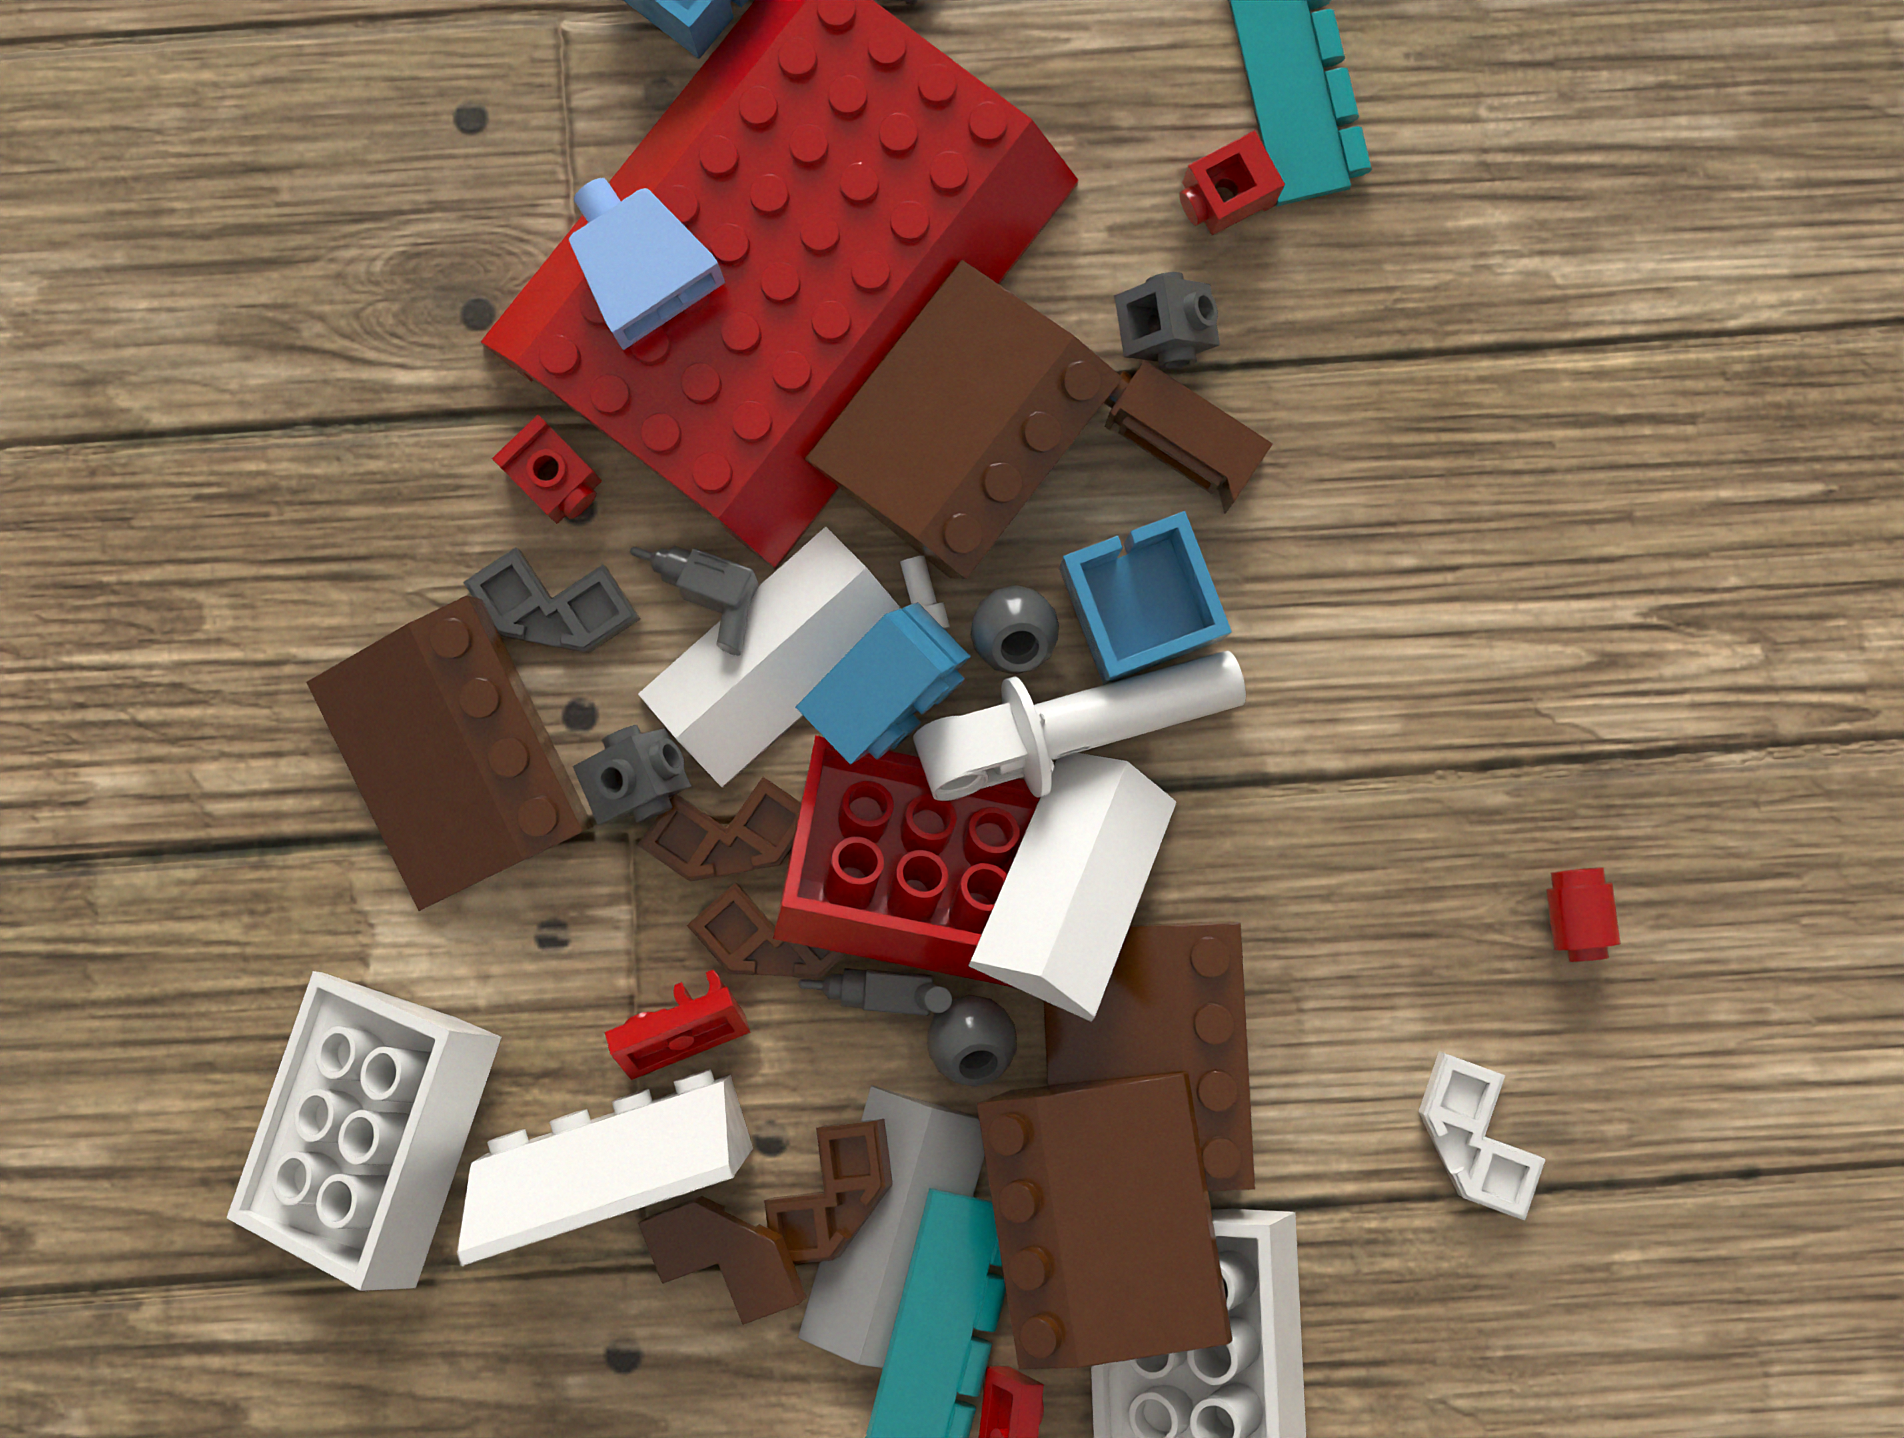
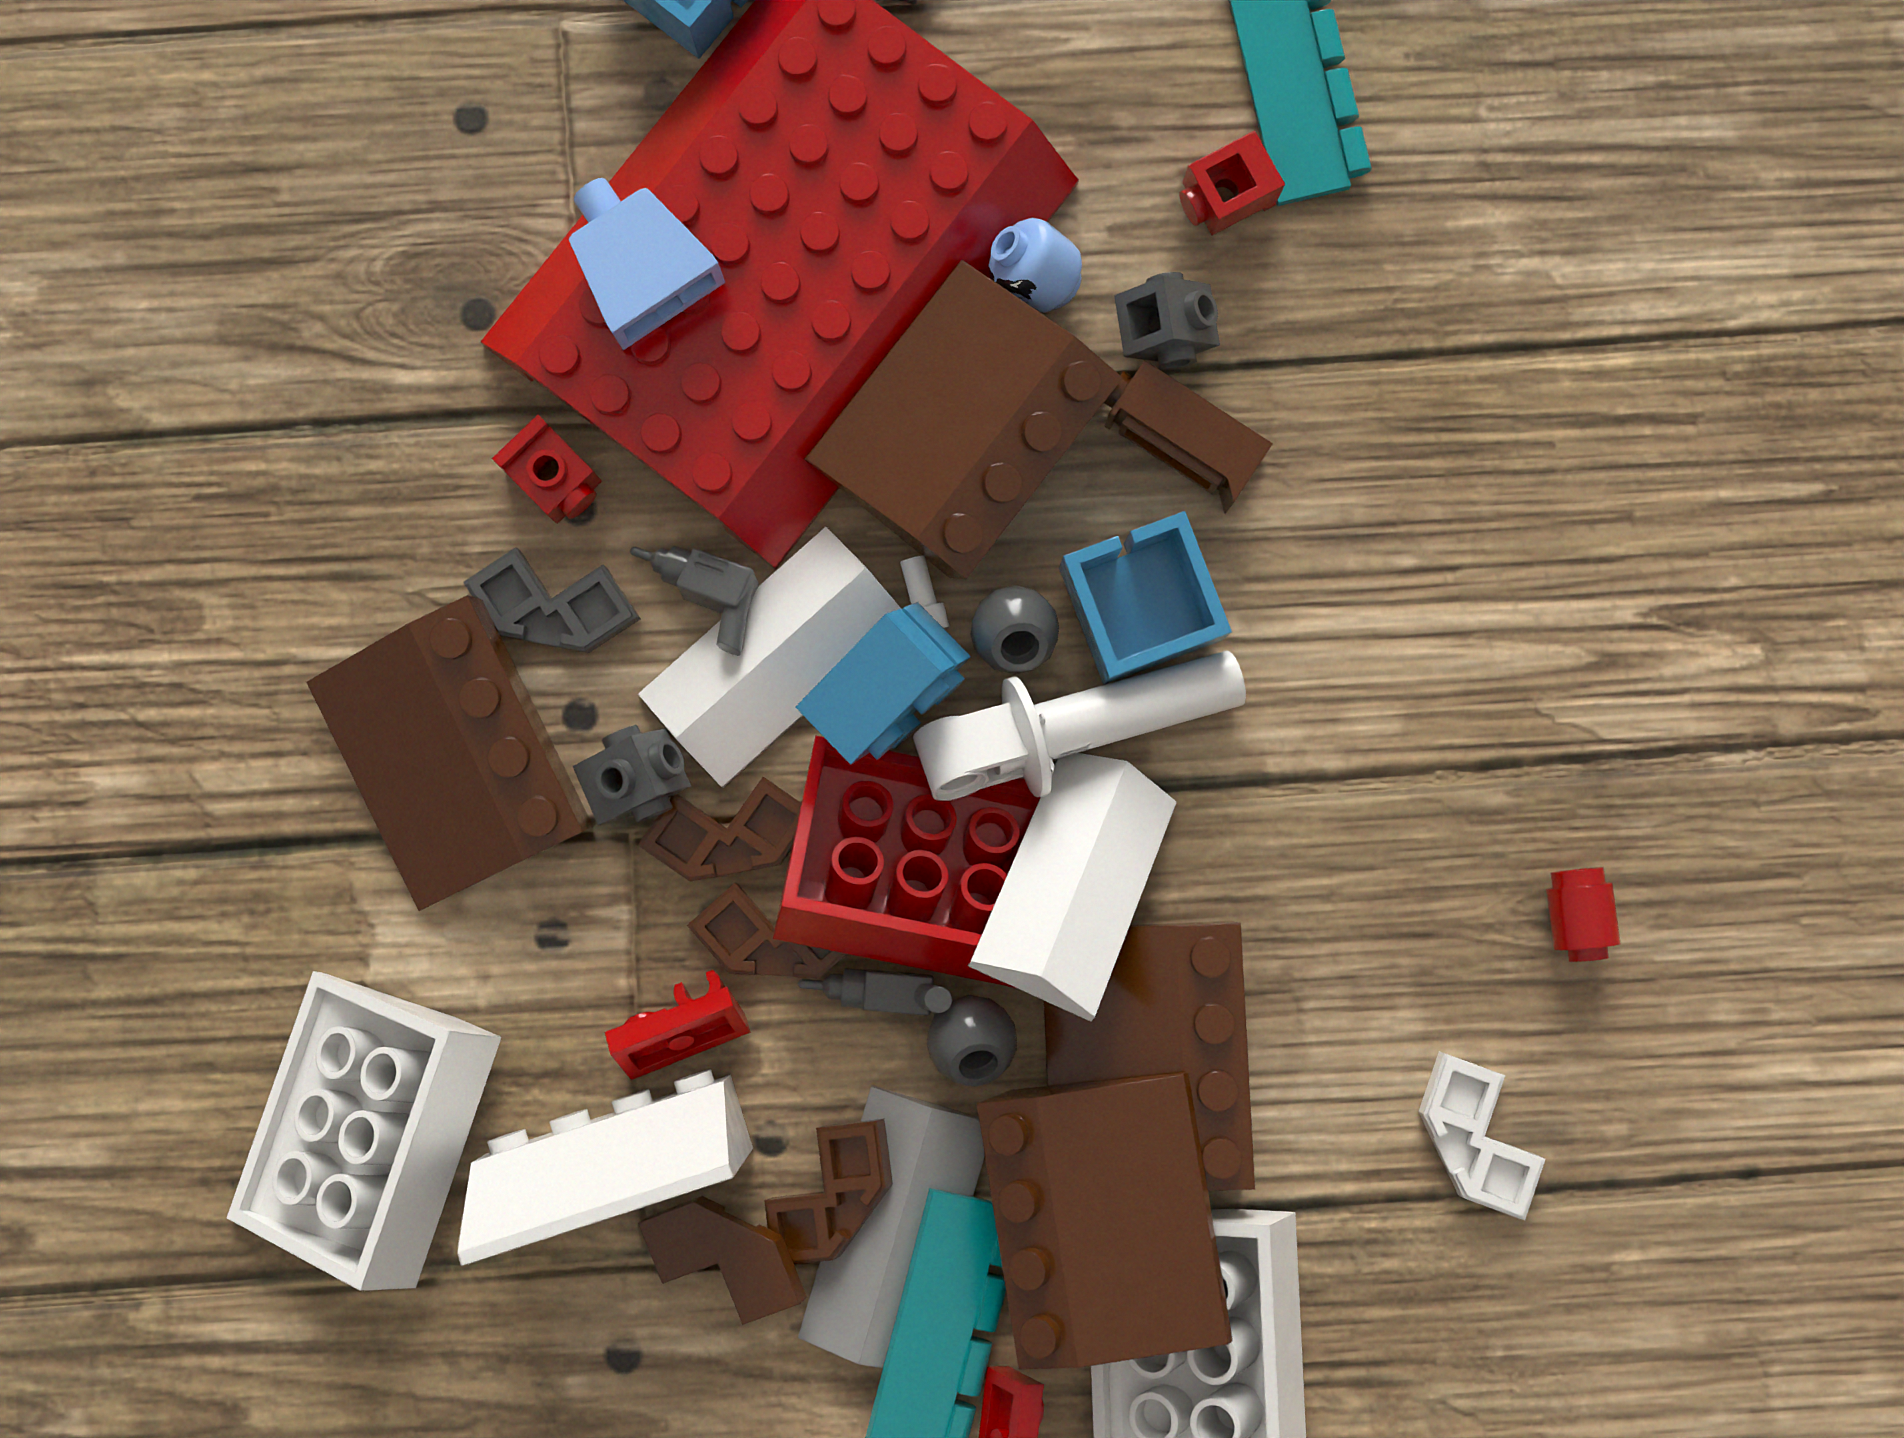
none -> light blue head [989,218,1082,313]

